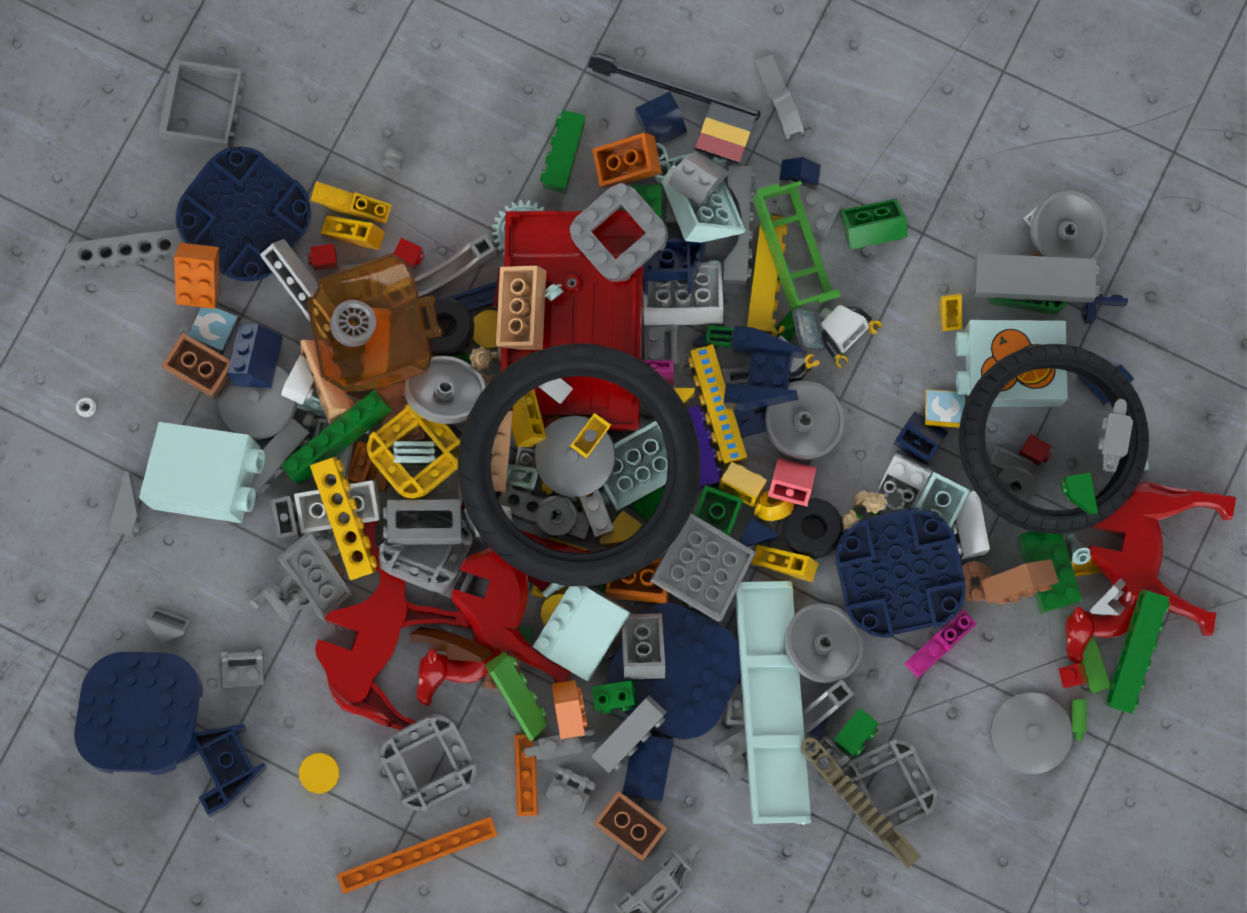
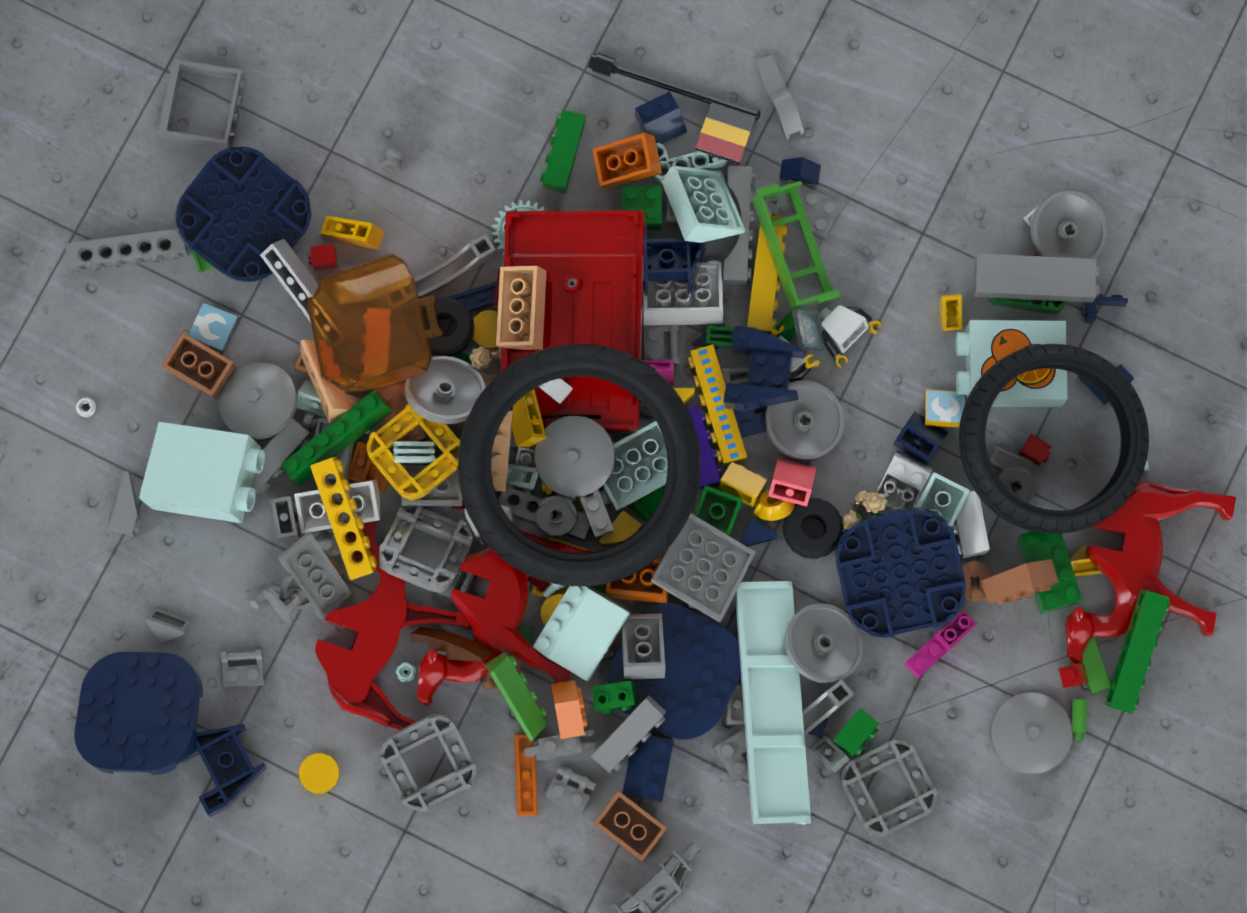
orange brick [174,243,220,309] -> none
dark blue slope [228,324,283,388] -> none
white slope [281,355,314,405] -> none
yellow slope [310,181,392,224] -> none
light grey wheel [330,300,376,347] -> none
orange plate [337,816,498,894] -> none
light grey piece [383,499,461,545] -> none
red brick [393,238,425,269] -> none
light aqua plate [544,284,563,301] -> none
light grey plate [570,183,668,282] -> none
yellow piece [570,413,611,459] -> none
light grey slope [668,151,729,205] -> none
yellow slope [751,545,819,582] -> none
dark tan piece [801,738,921,869] -> none
green slope [840,198,908,249] -> none
green slope [1060,472,1098,515] -> none
light aqua cone [1067,534,1091,564] -> none
light grey slope [1089,578,1126,615] -> none
light grey hinge [1098,399,1133,472] -> none
none -> light aqua plate [396,662,416,682]

